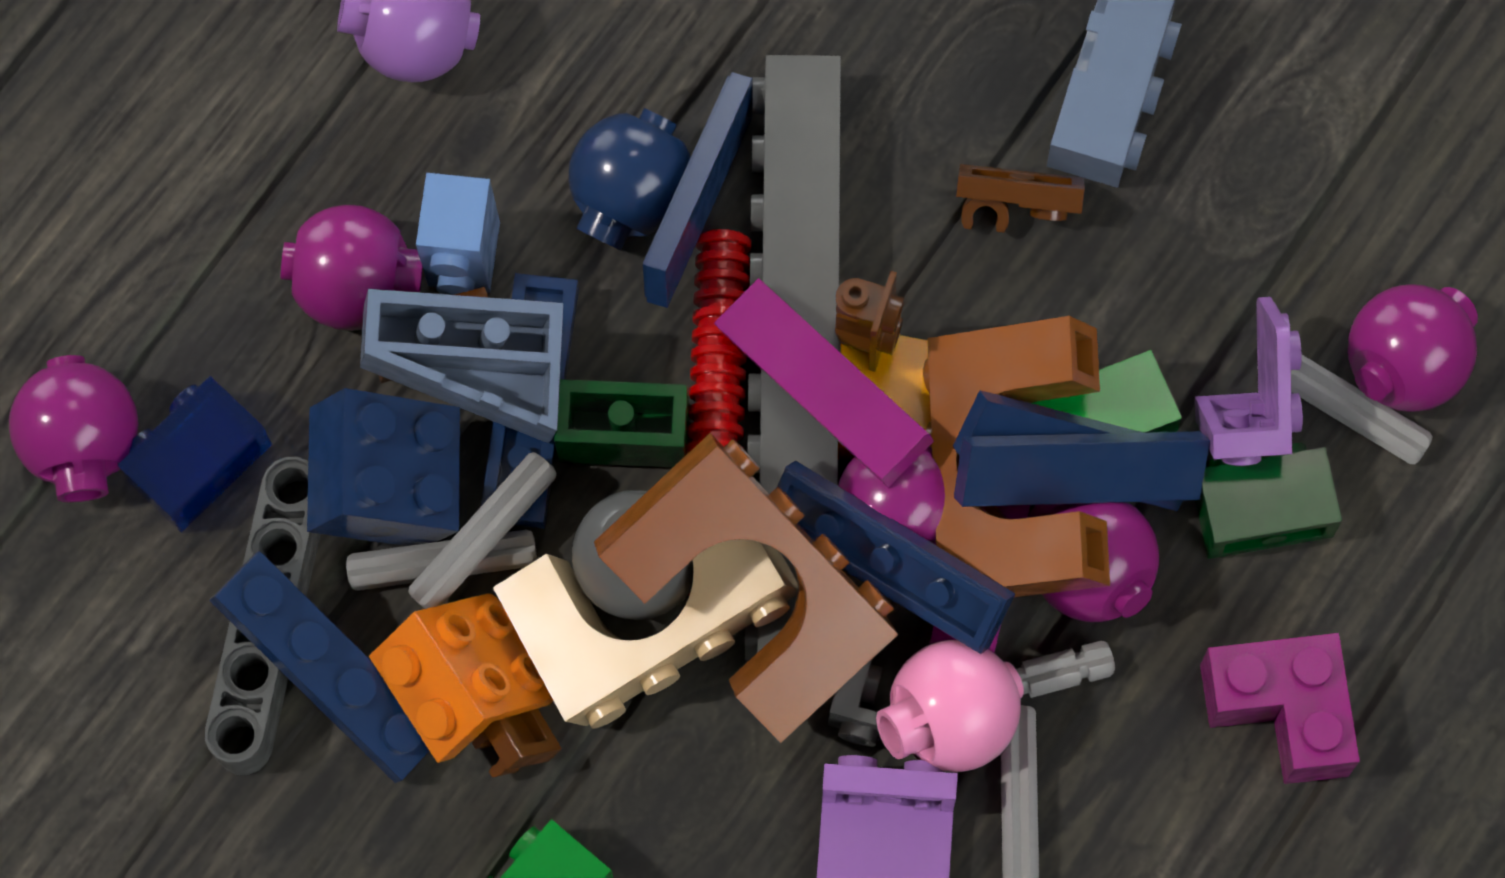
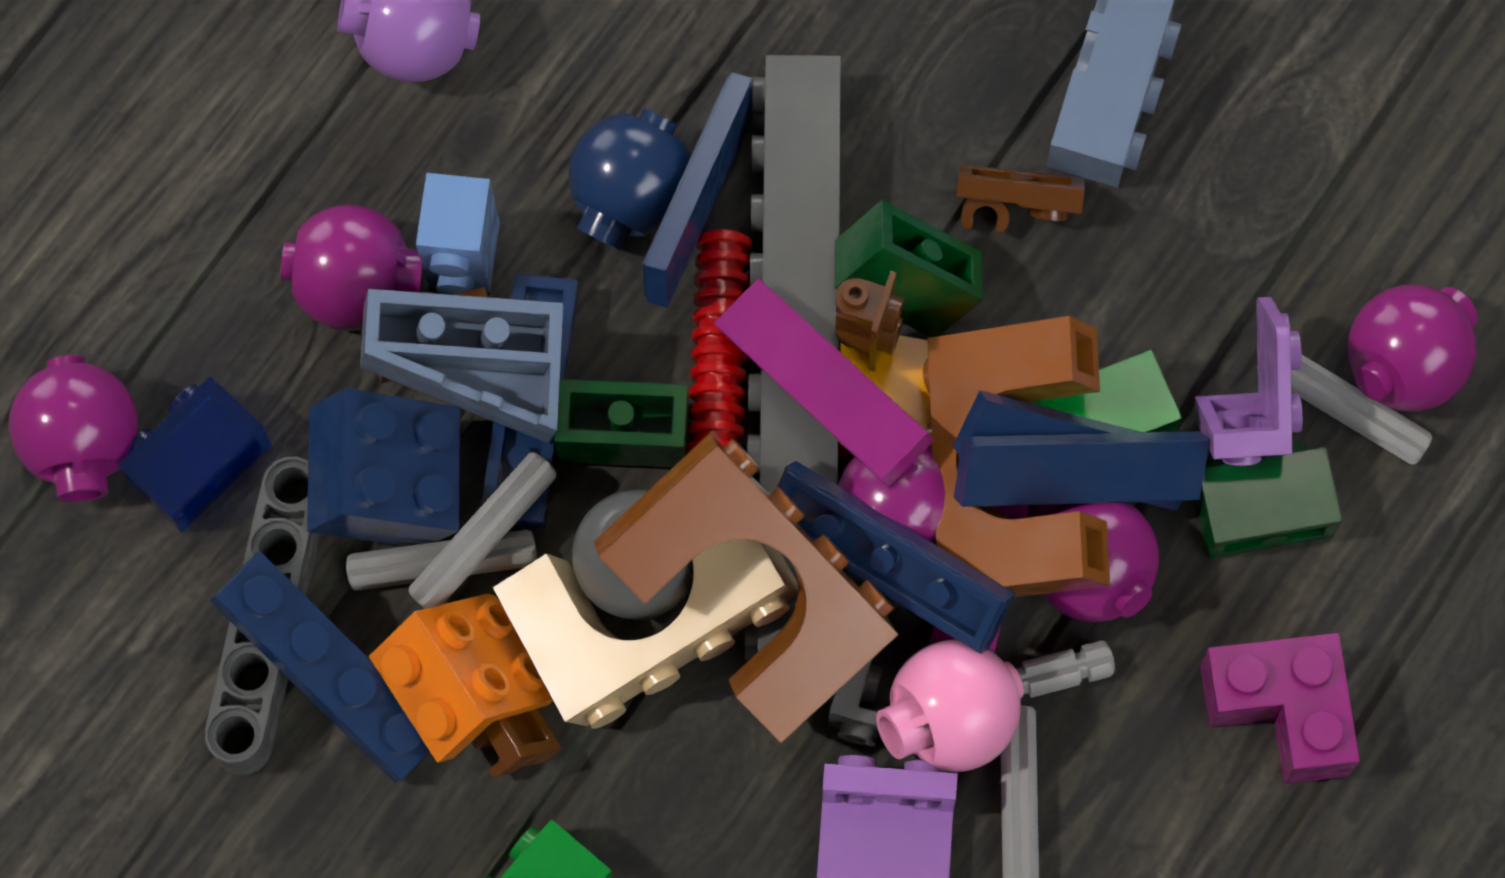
none -> dark green brick [835,200,983,338]

